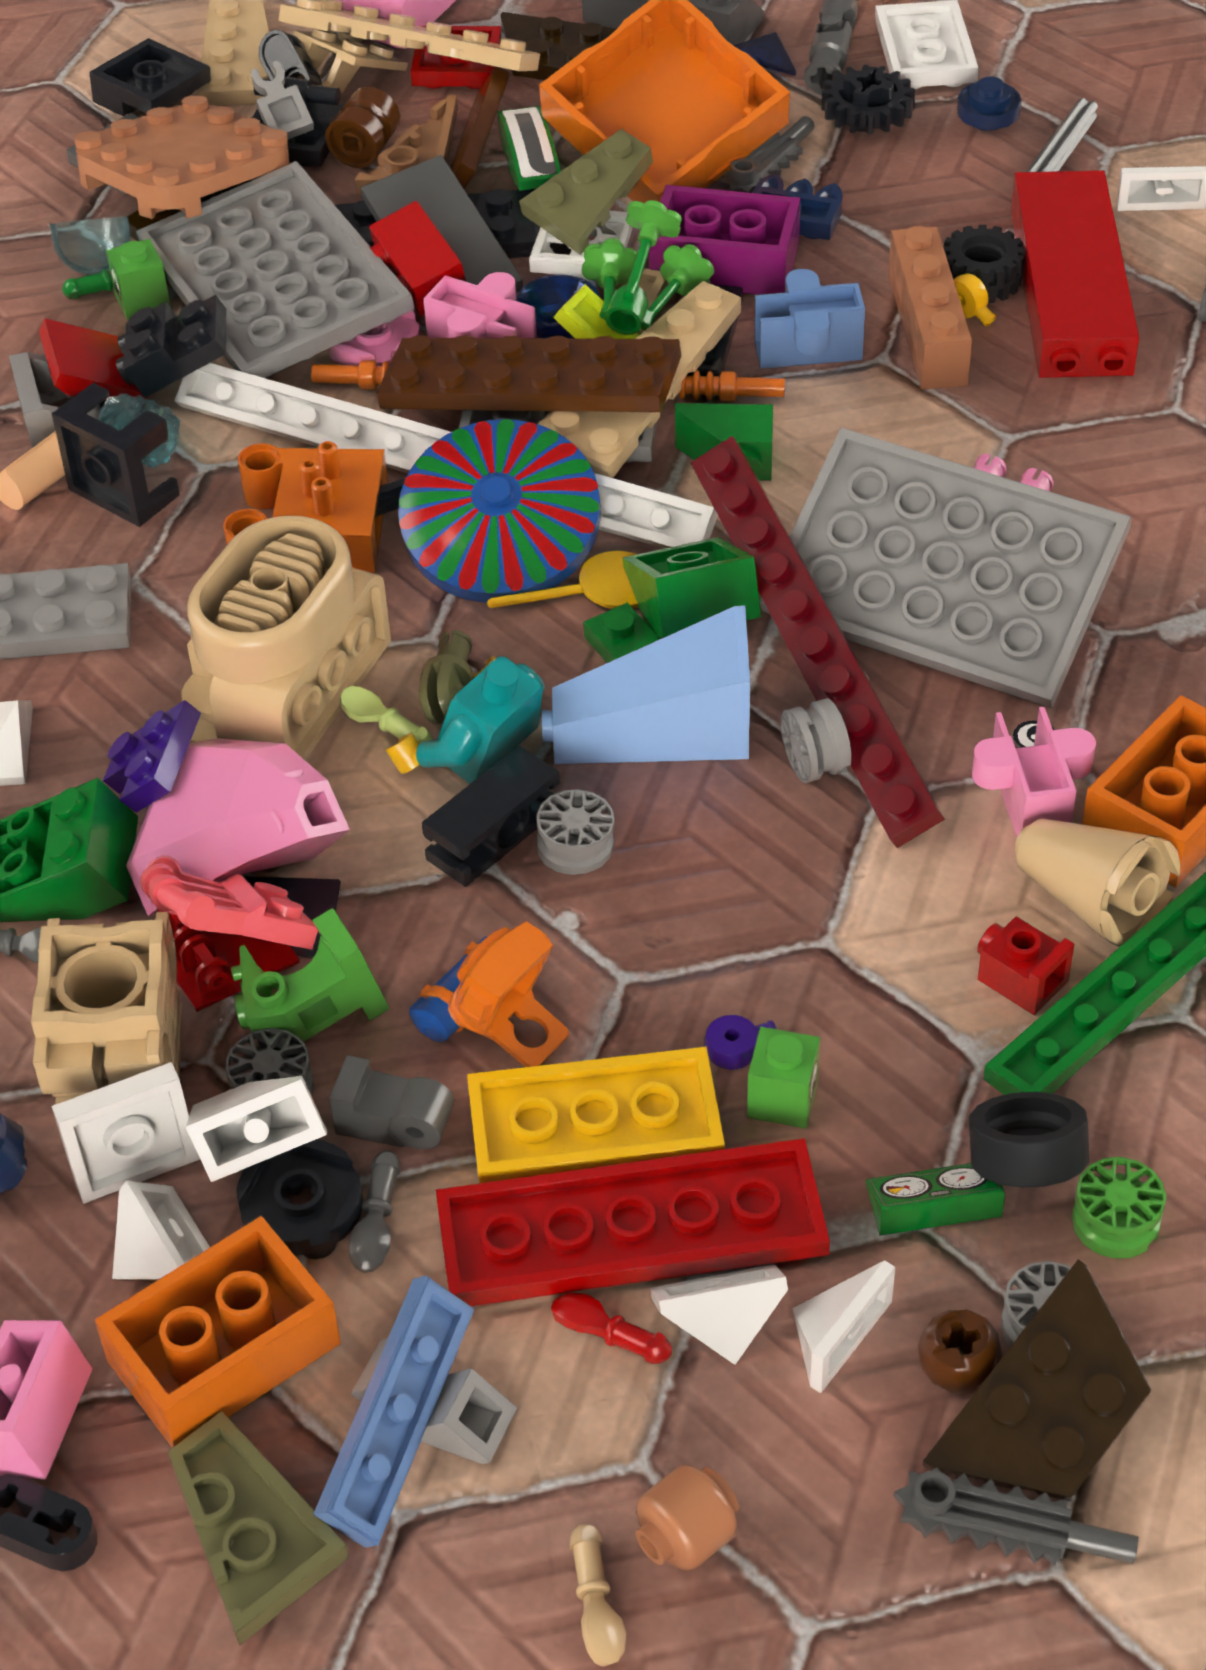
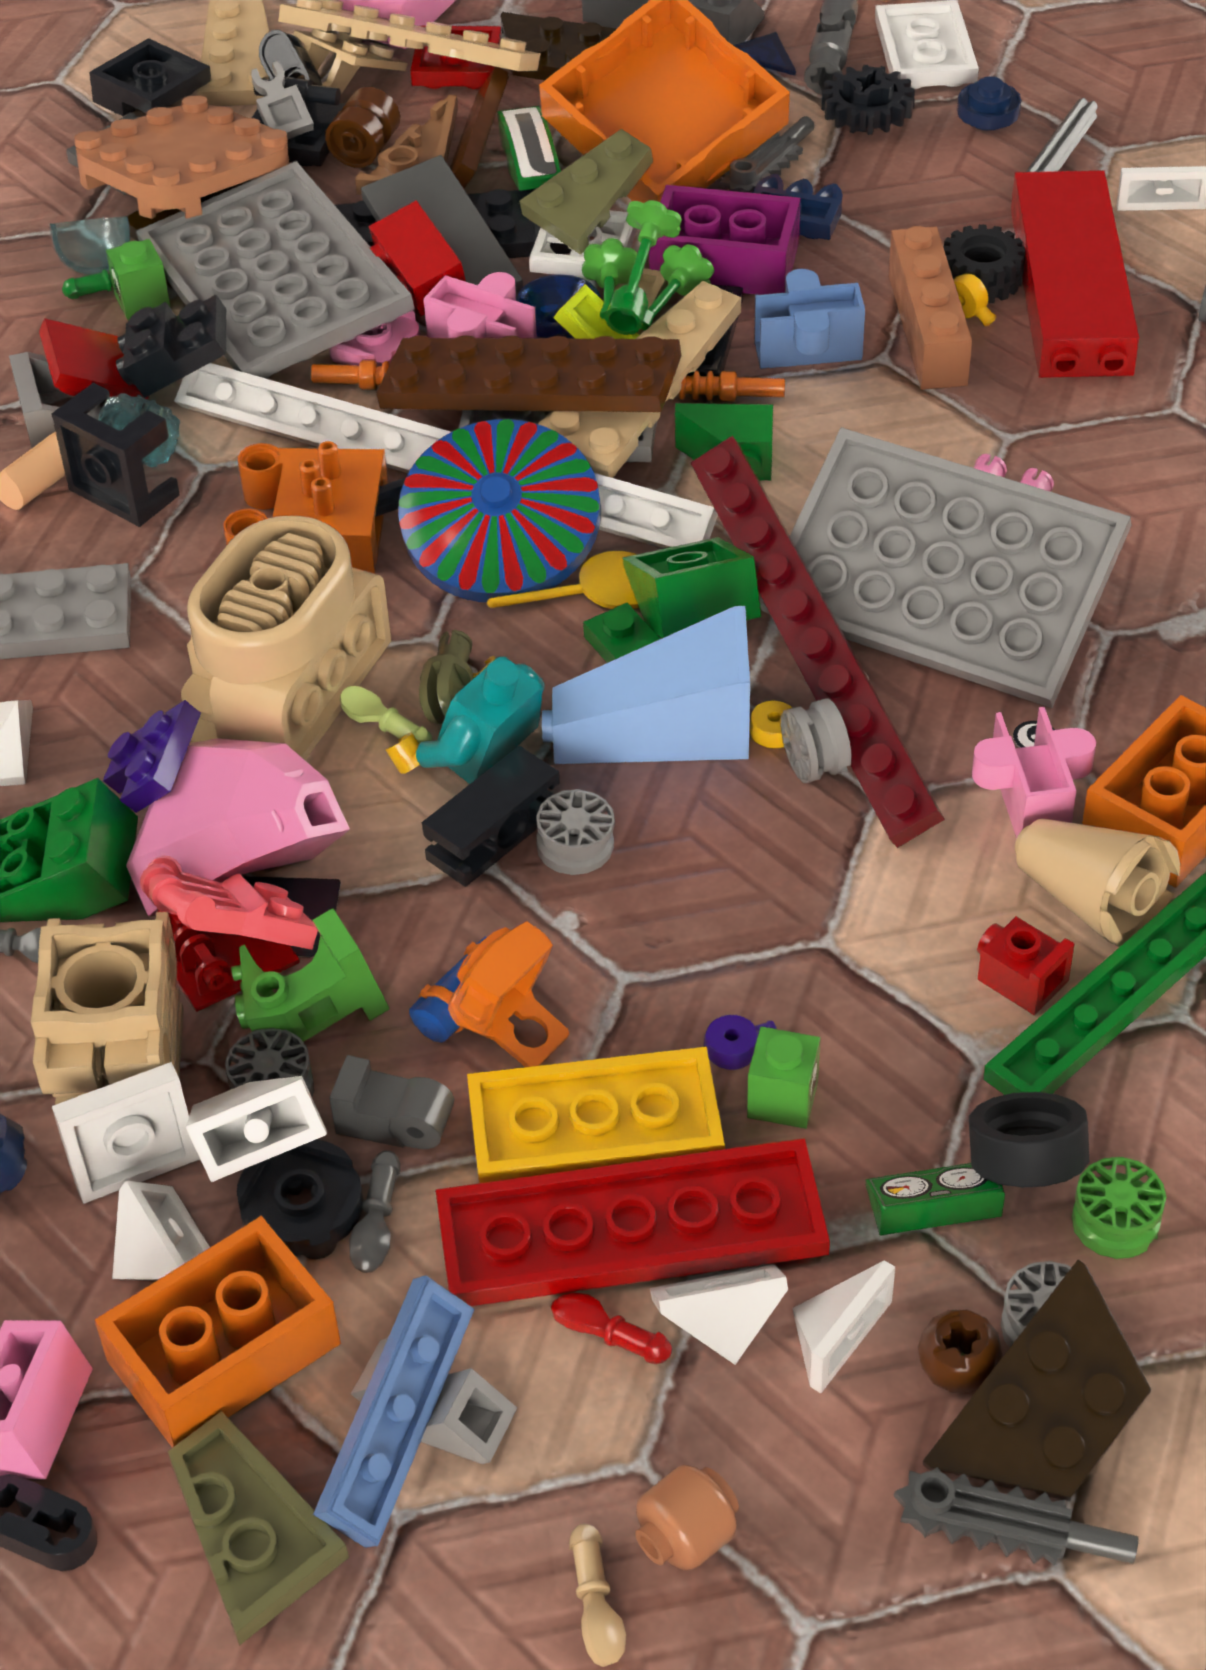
none -> yellow piece [749,701,792,748]

